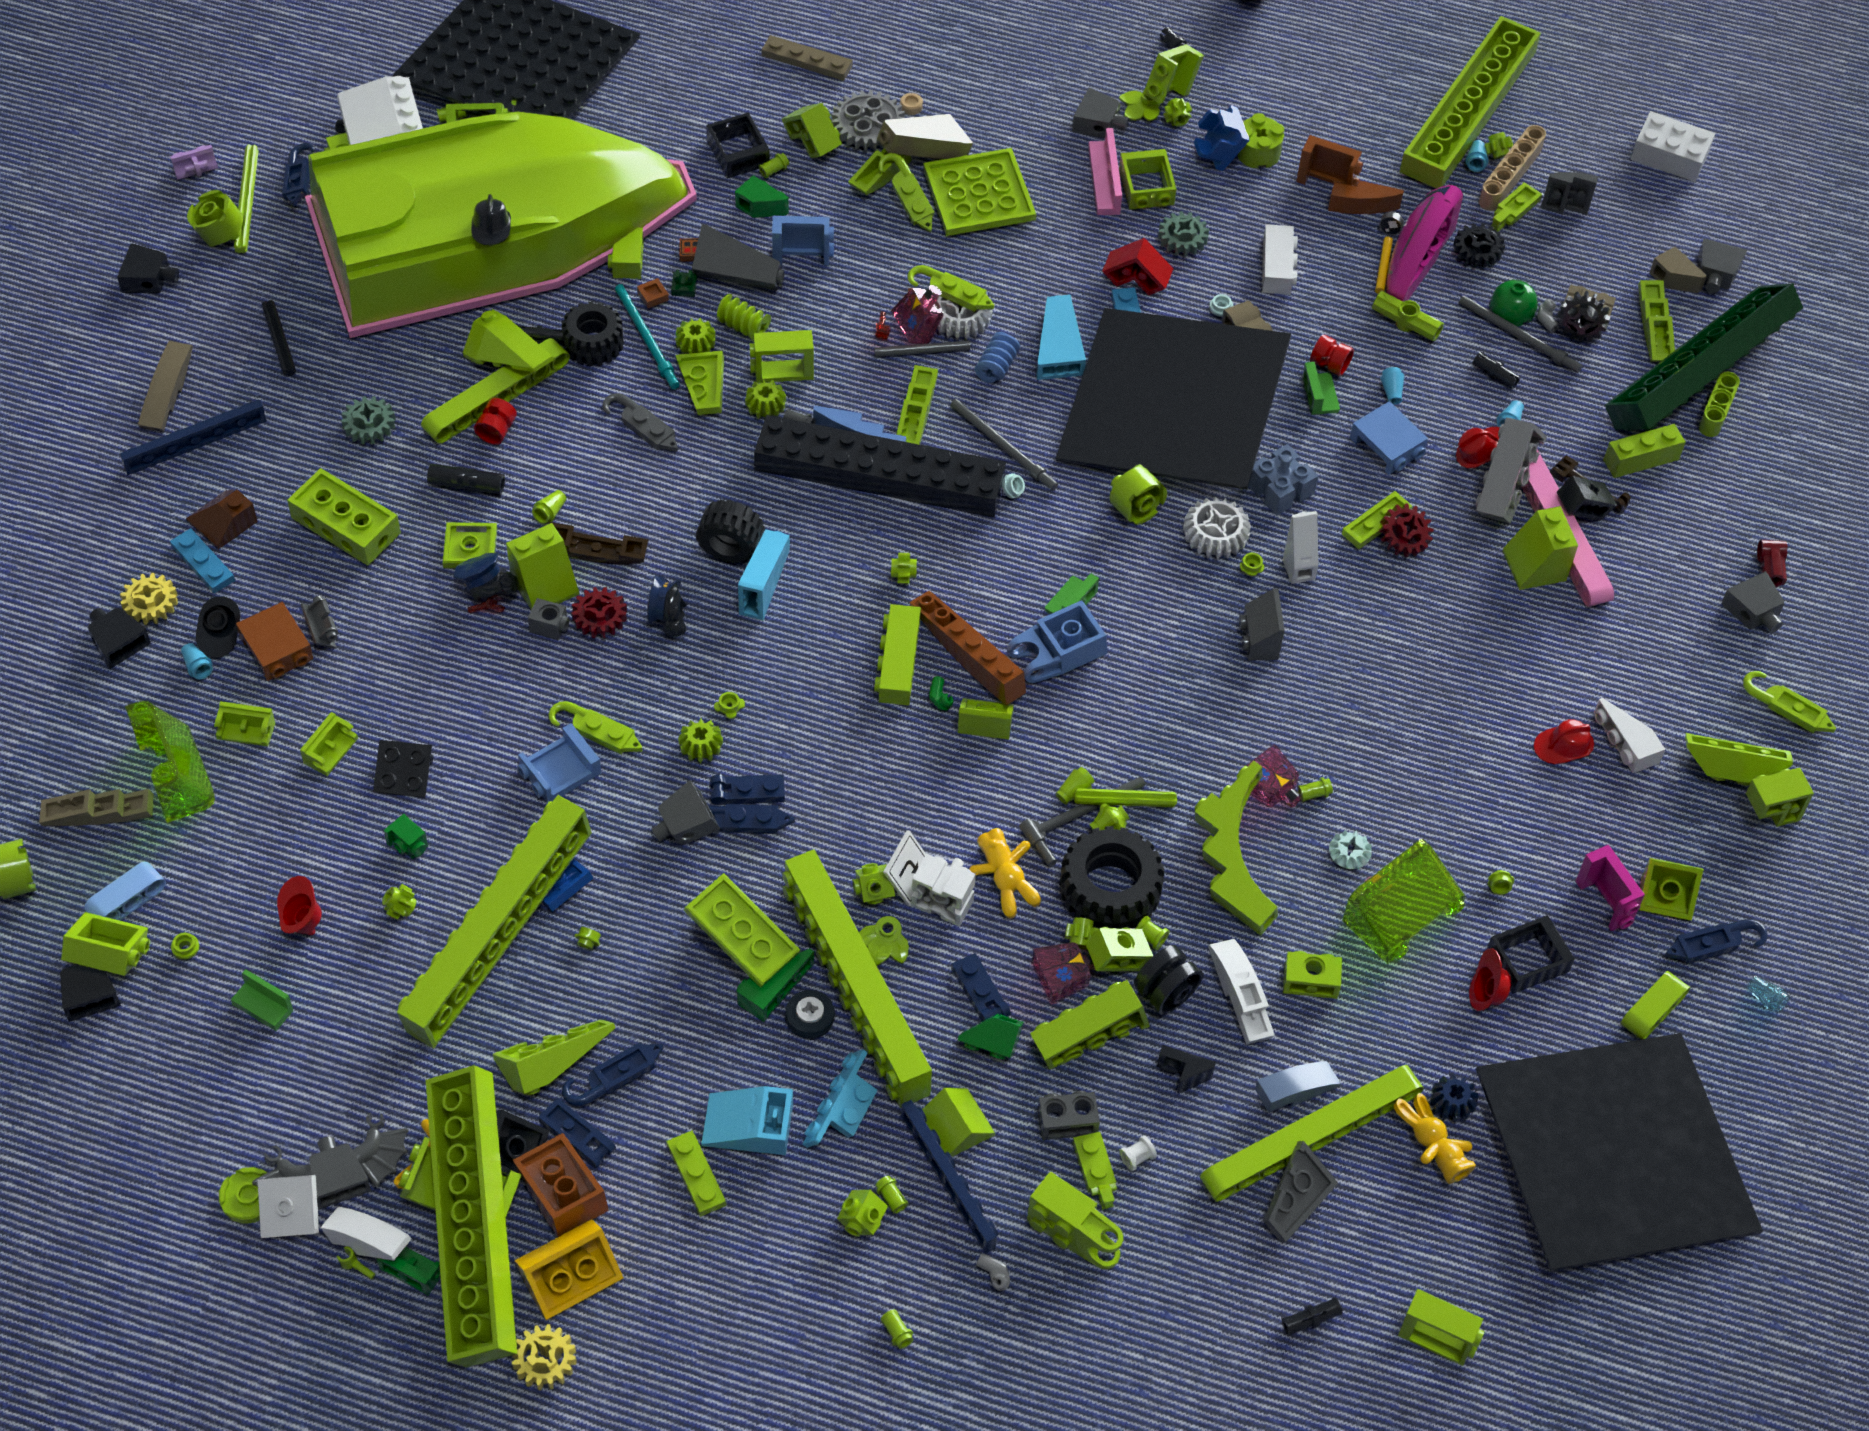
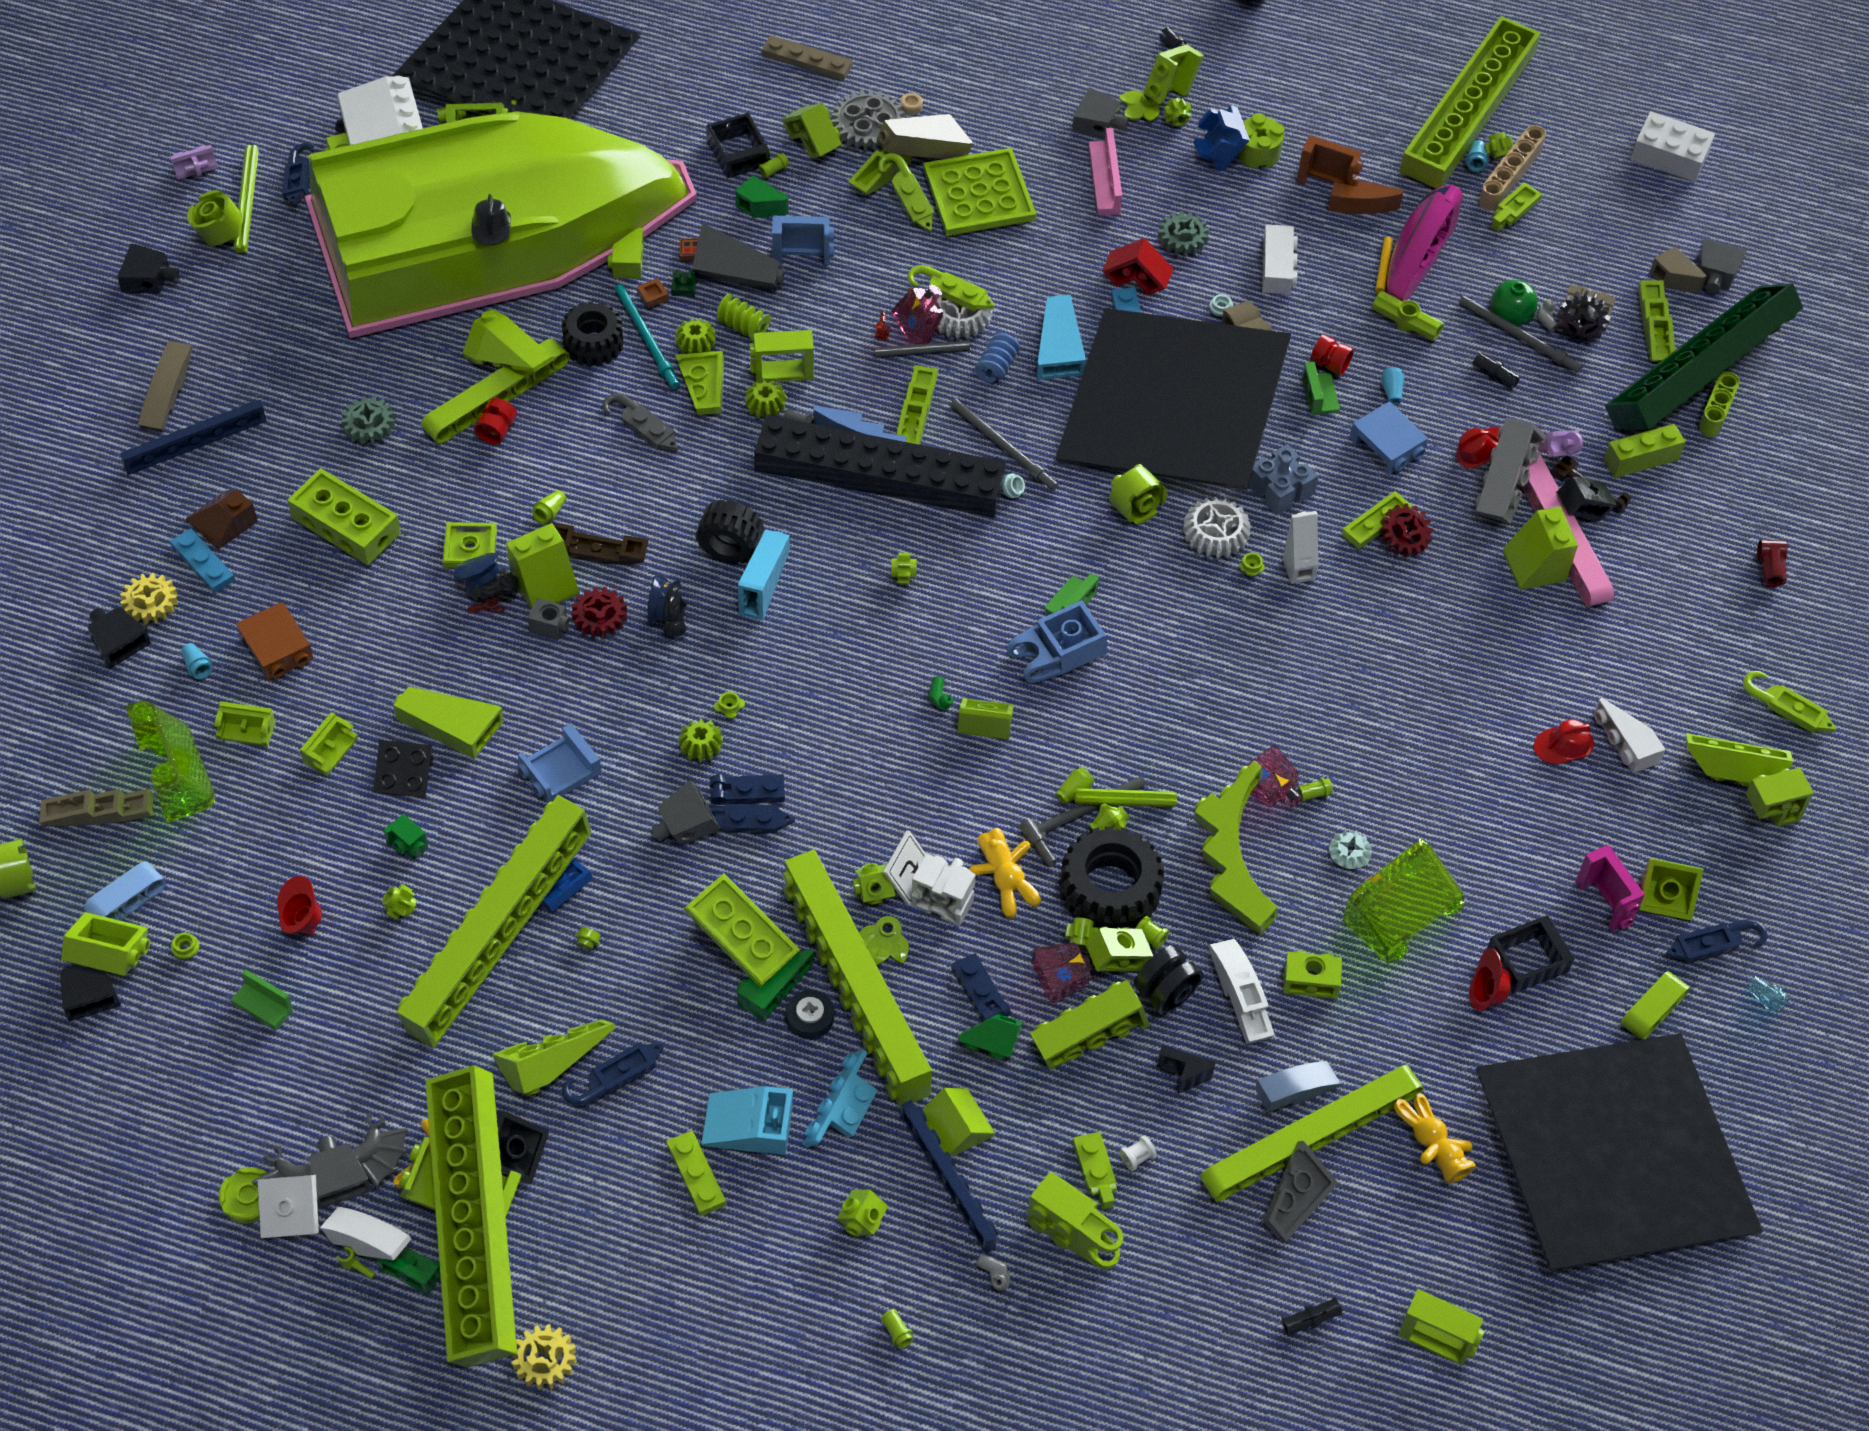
black piece [196,596,241,658] -> none
black axle [262,300,296,376] -> none
dark grey hinge [300,596,338,648] -> none
black axle [427,463,505,495] -> none
dark orange slope [513,1133,609,1237] -> none
yellow slope [514,1219,624,1320] -> none
black pin [517,325,563,345] -> none
dark blue plate [538,1097,616,1169] -> none
lime plate [548,701,643,755] -> none
lime brick [874,604,921,706] -> none
lime pin [876,1175,909,1214] -> none
dark orange slope [909,590,1026,706] -> none
dark grey brick [1037,1091,1100,1140] -> none
lime window [1119,149,1176,209] -> none
dark grey slope [1239,589,1285,661] -> none
tile [1379,212,1404,235] -> none
dark blue gear [1430,1073,1479,1123] -> none
black gear [1453,223,1505,268] -> none
lime plate [1488,870,1514,895] -> none
medium azure cone [1497,400,1524,427] -> none
dark grey slope [1541,172,1599,215] -> none
dark grey torso [1721,571,1784,633] -> none
none -> lime slope [393,686,504,760]
none -> lavender hips [1539,430,1583,457]

